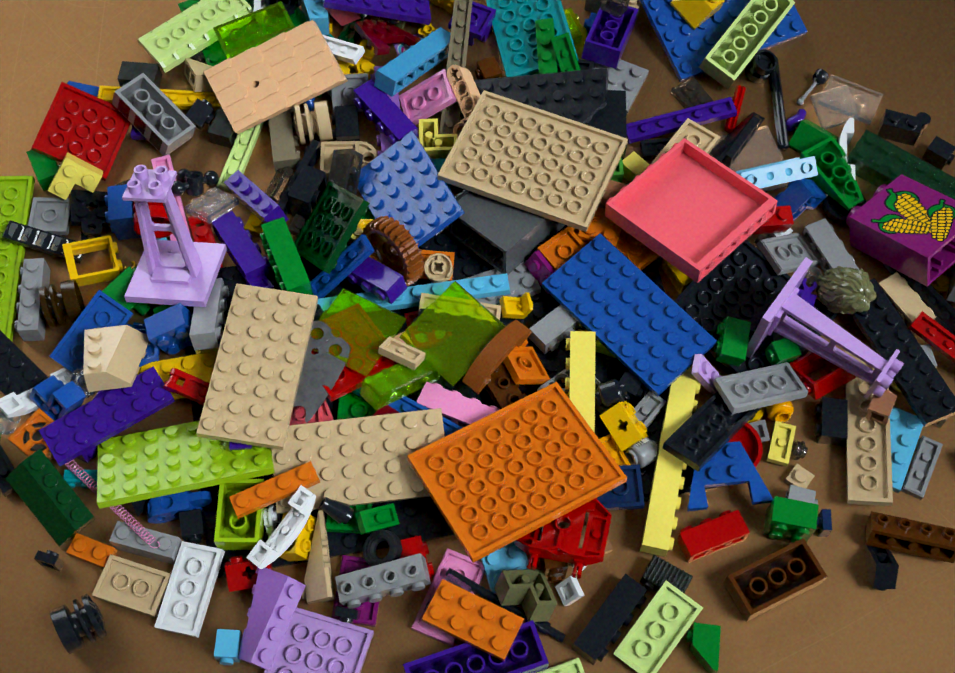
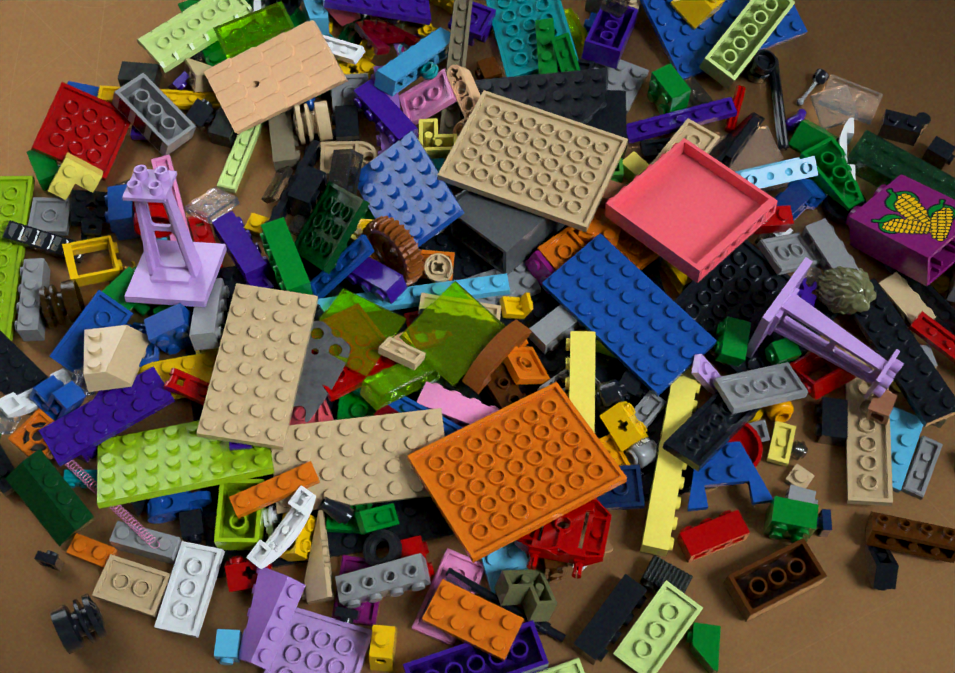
black piece [171,169,219,196] -> none
dark purple brick [224,170,289,223] -> none
white plate [555,576,585,606] -> none
none -> dark purple plate [168,71,190,90]
none -> yellow torso [369,625,397,672]
none -> teal plate [421,62,439,80]
none -> green brick [647,63,691,115]

